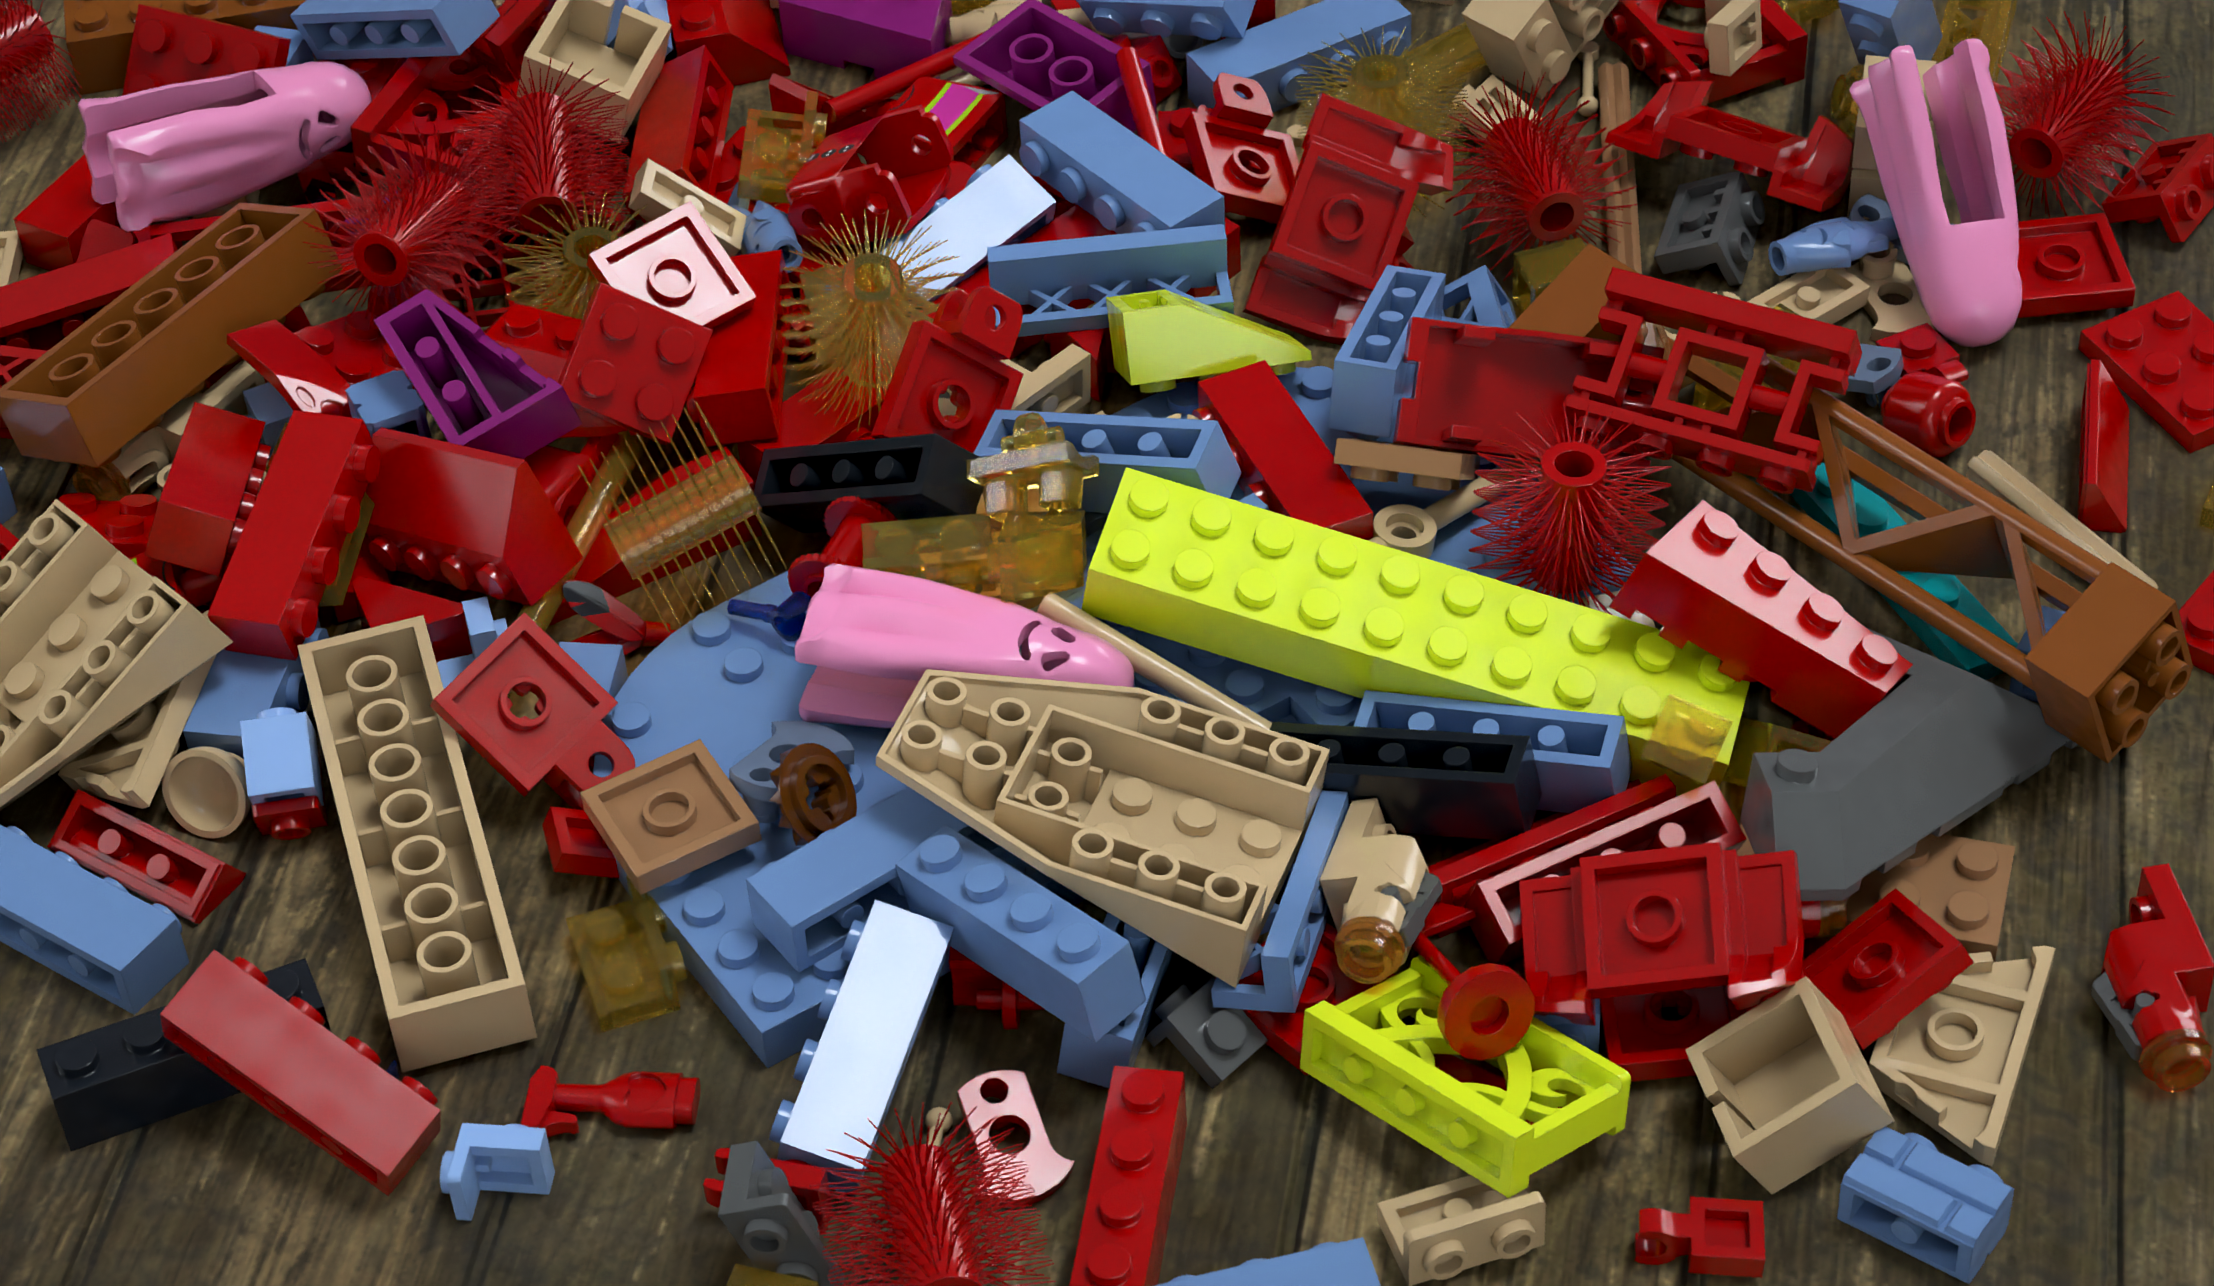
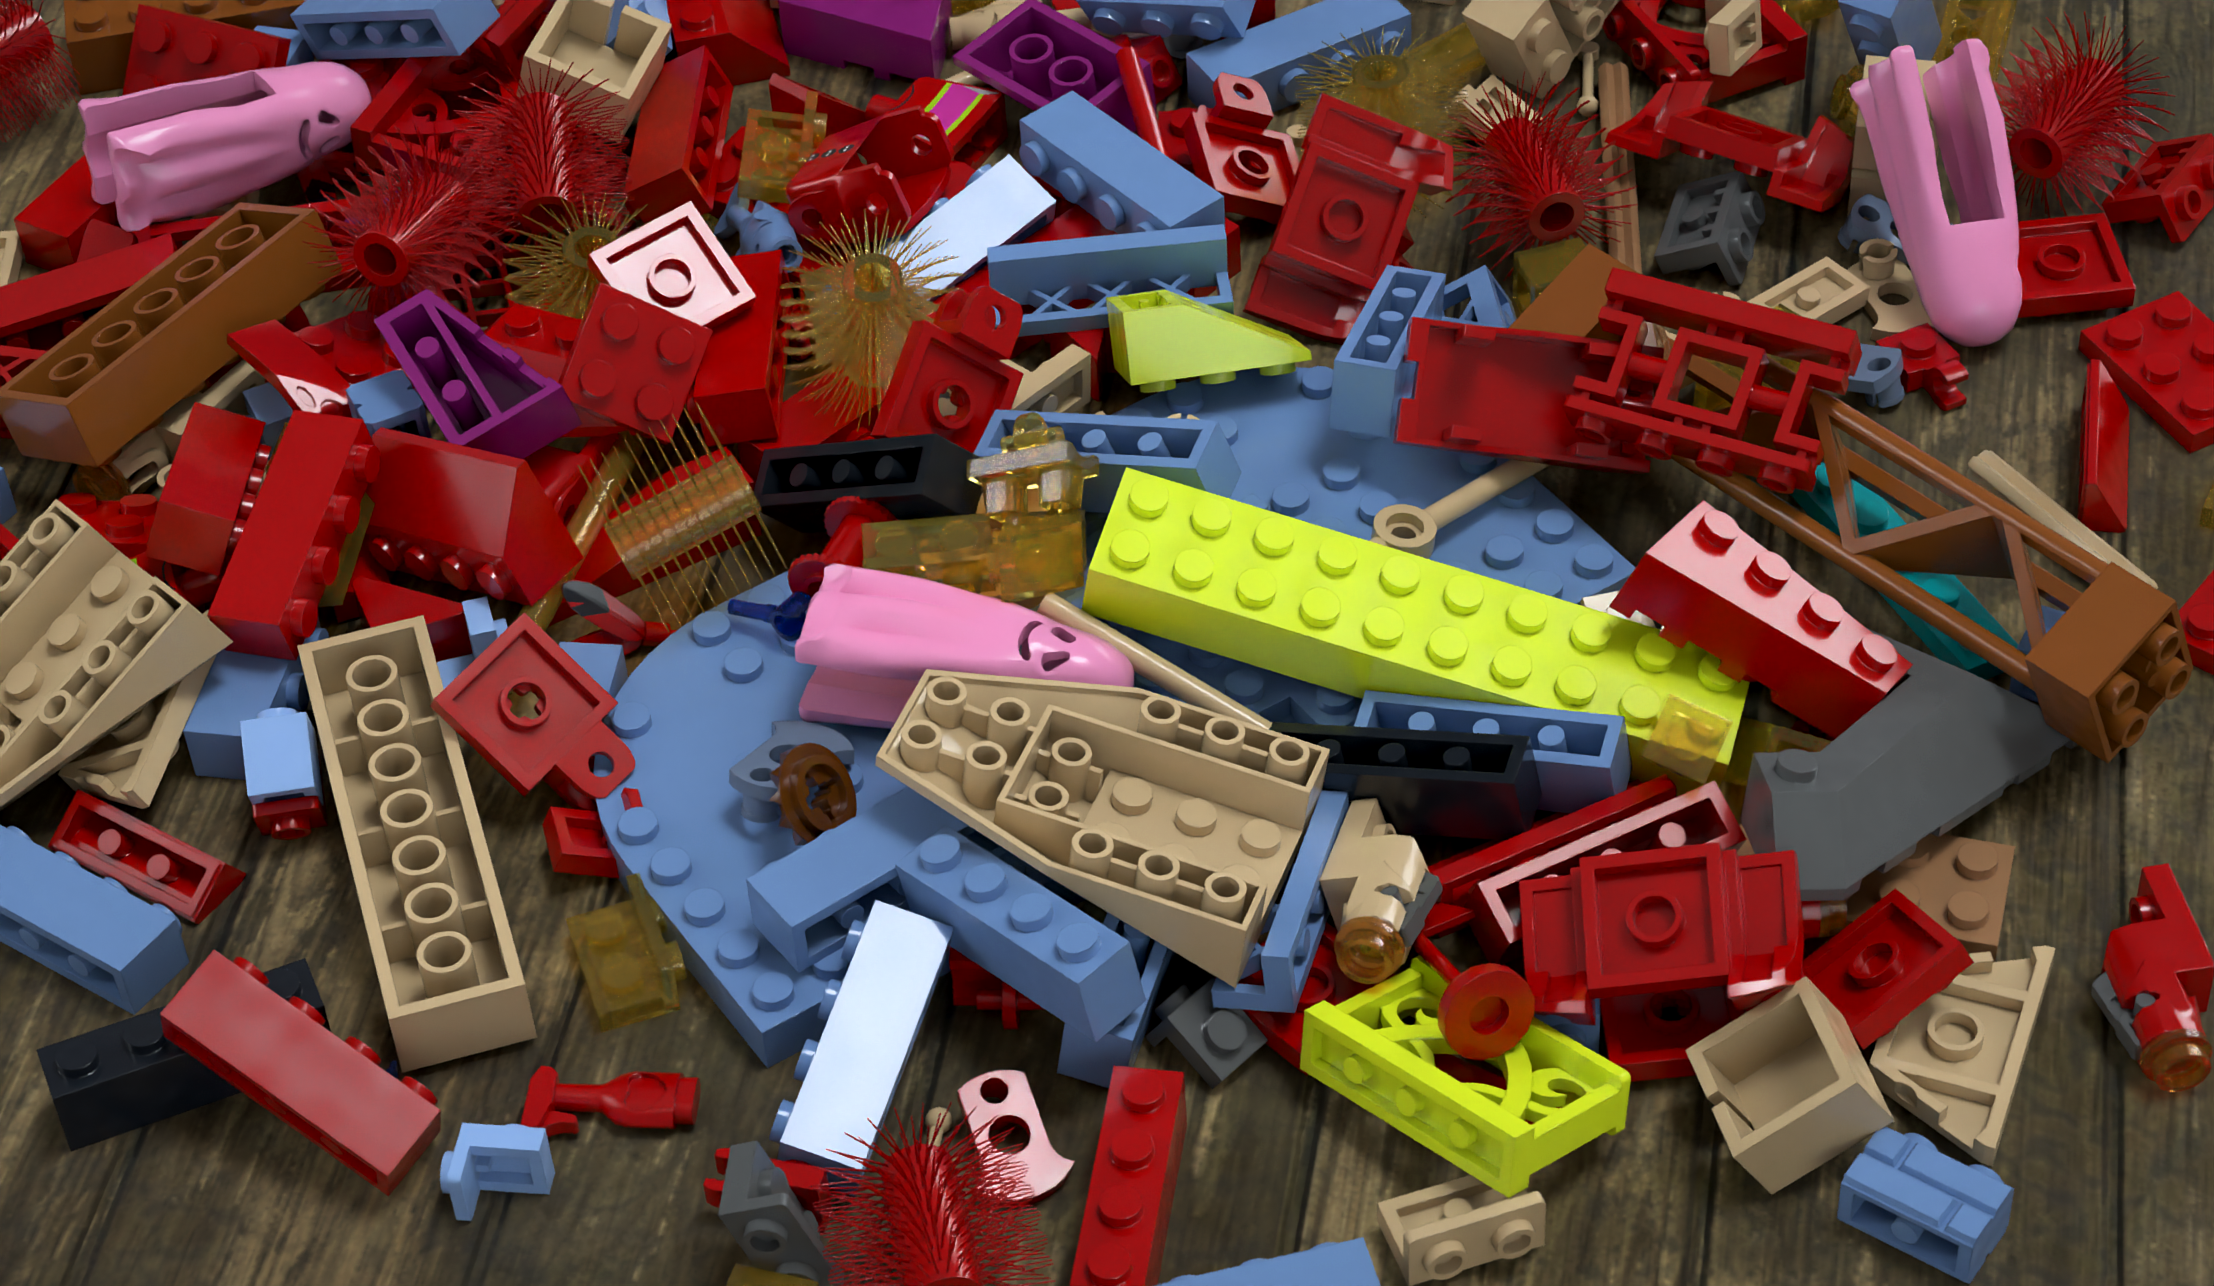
tan piece [162,746,251,839] -> none
medium nougat plate [580,739,762,895] -> none
tan plate [628,158,747,257] -> none
red bar [822,32,984,123] -> none
red brick [1192,360,1373,541] -> none
medium nougat plate [1334,438,1481,491] -> none
red piece [1468,402,1672,615] -> none
red plate [1635,1196,1765,1278] -> none
medium blue animal [1768,216,1900,276] -> none
red head [1881,371,1976,458] -> none

